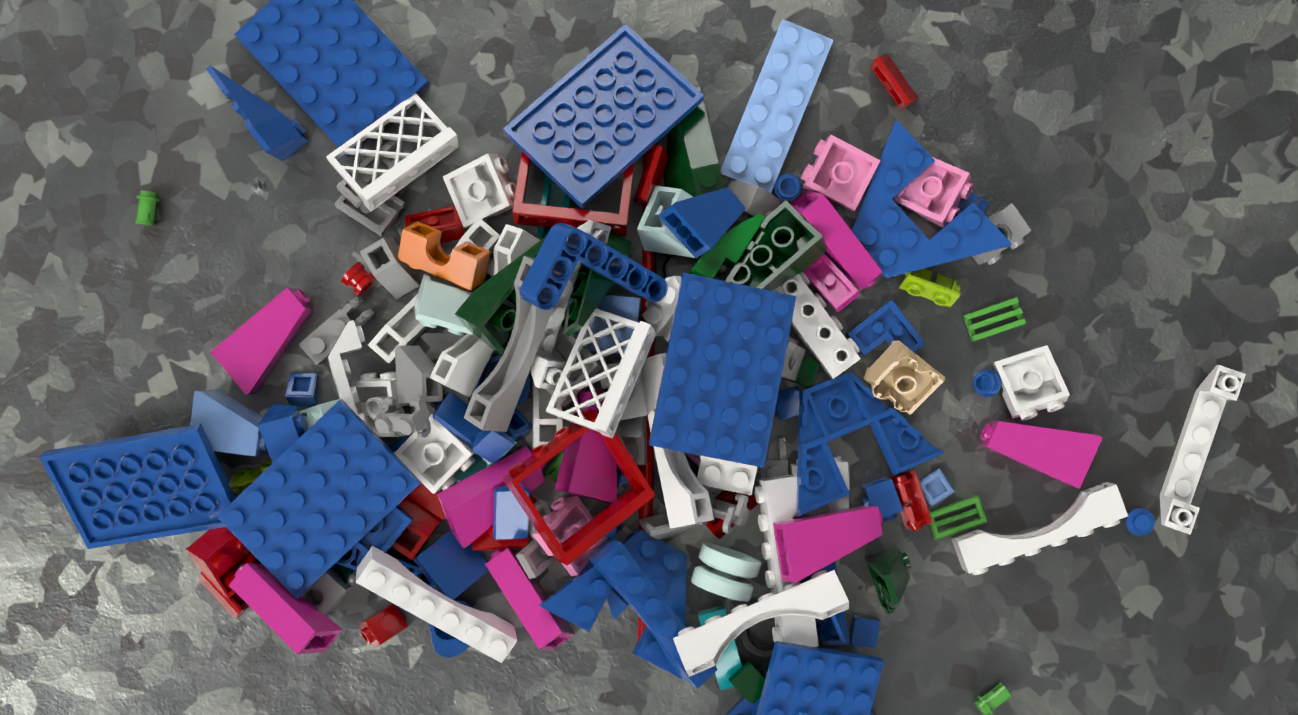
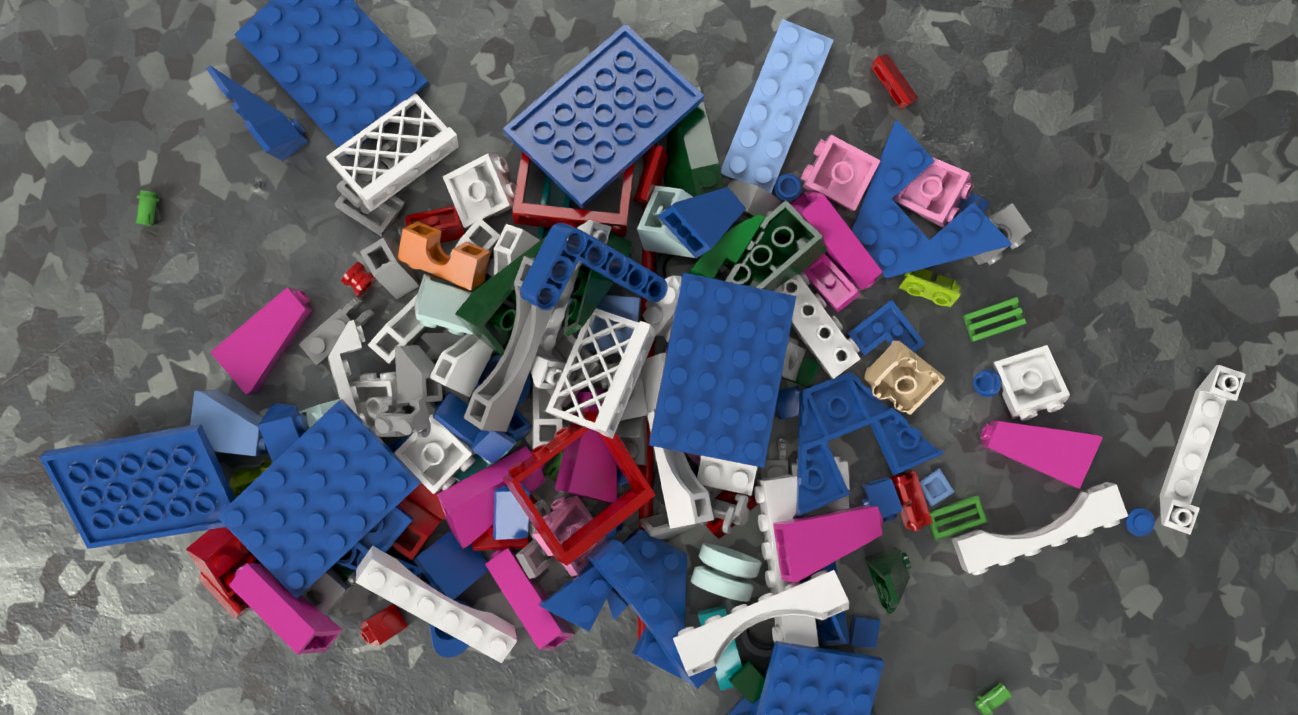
blue slope [285,372,319,407] -> none

